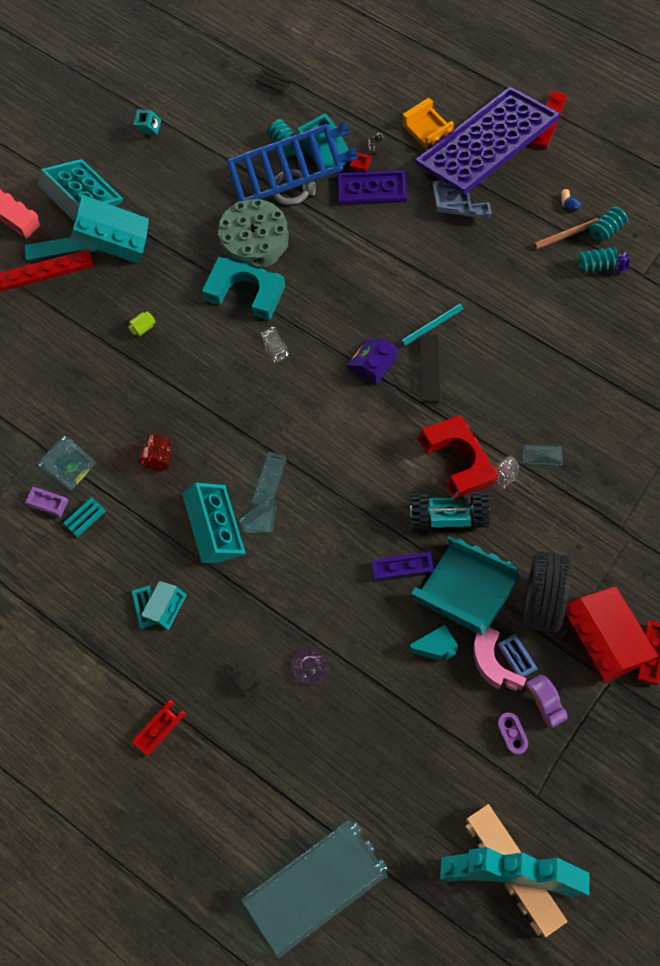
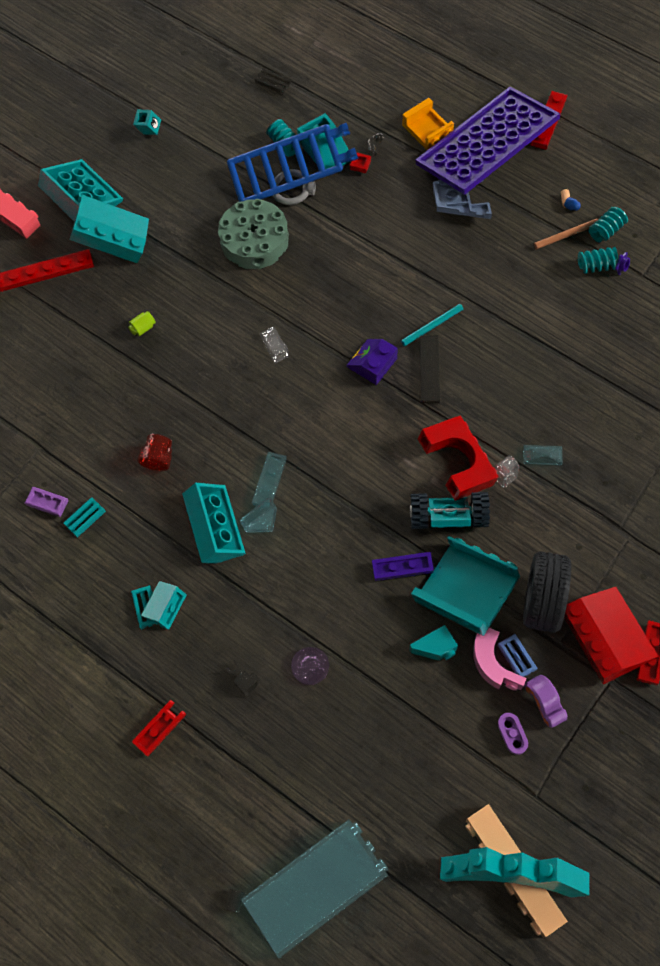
teal tile [25,237,96,263] -> none
clear light blue slope [37,436,96,491] -> none
teal arch [202,257,285,321] -> none
dark purple tile [337,170,407,205] -> none

